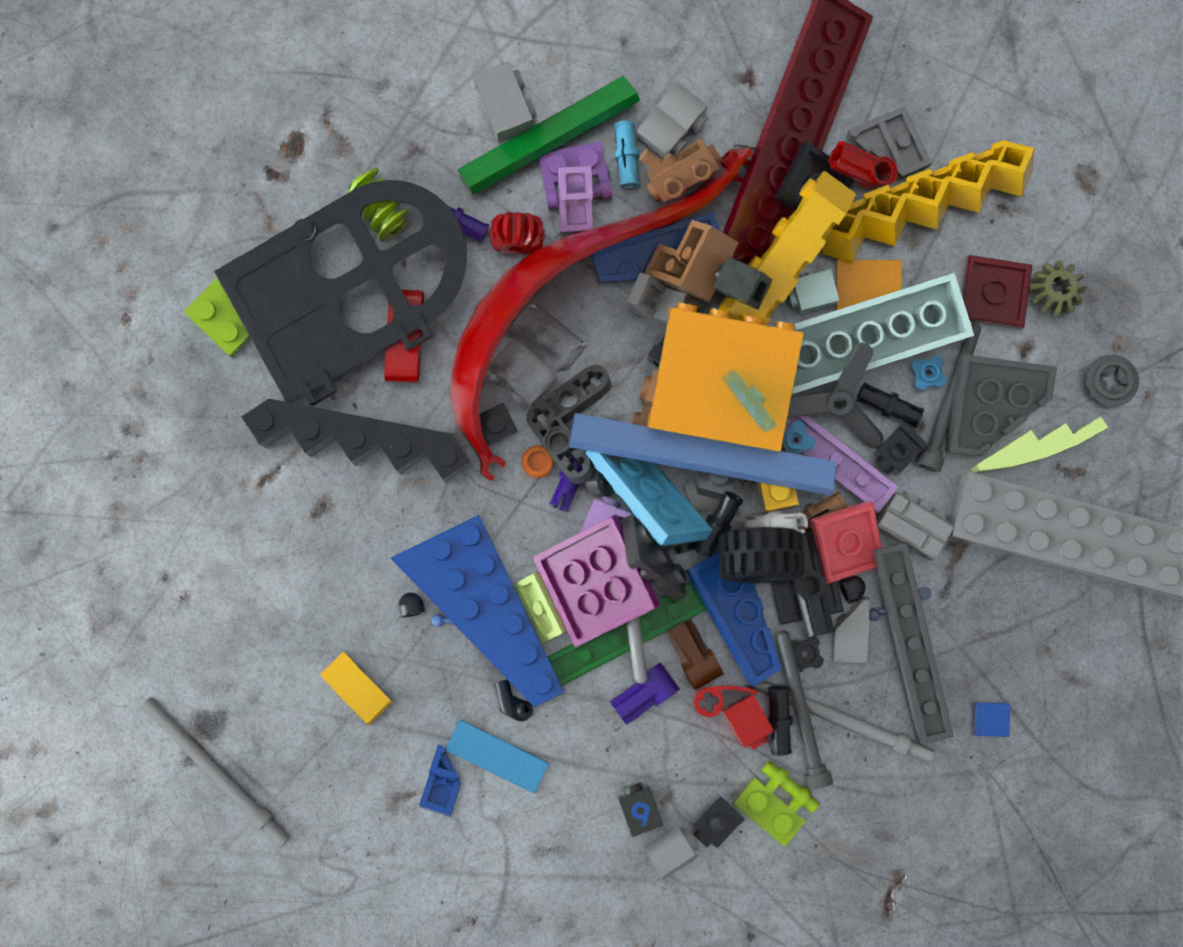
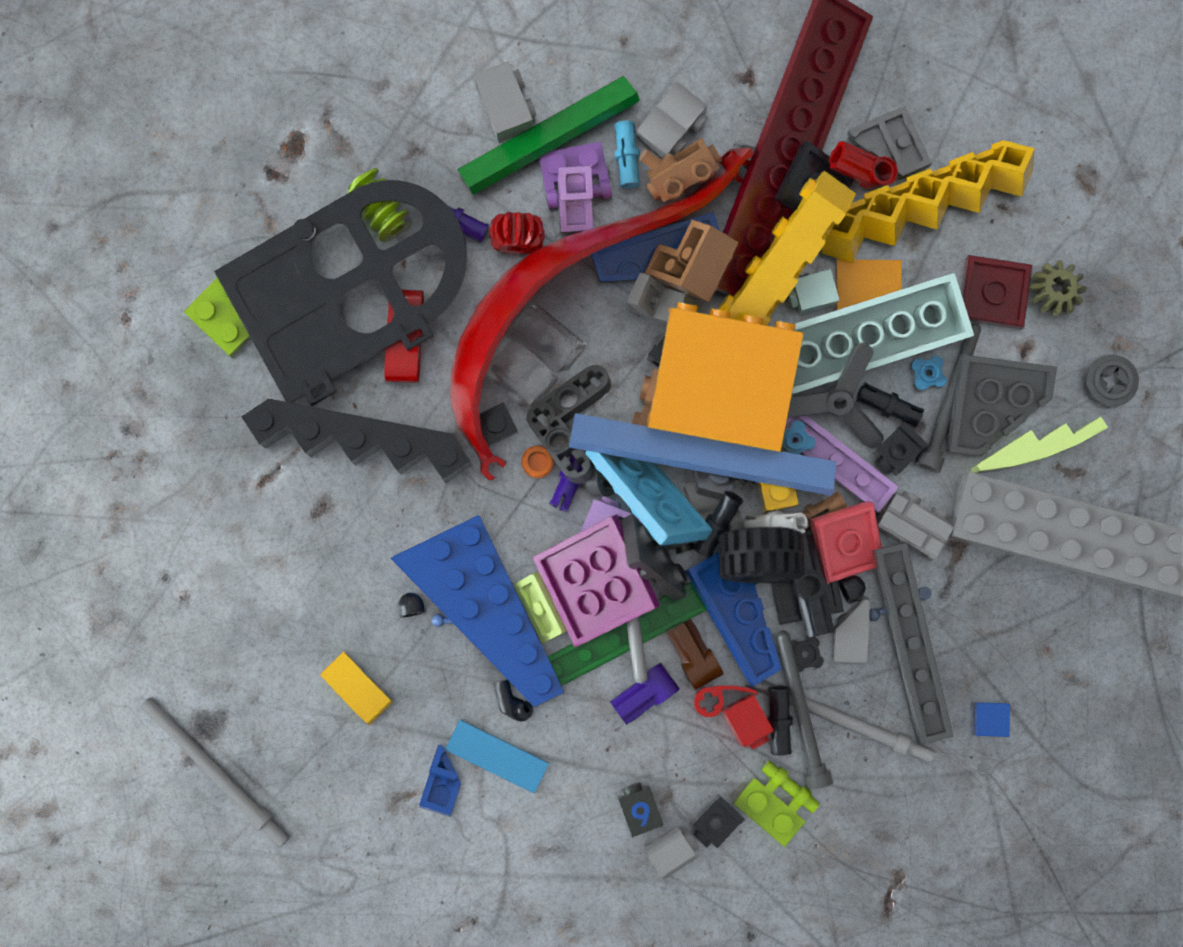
pearl dark grey brick [713,257,773,310] -> none
clear light blue plate [722,370,777,432] -> none

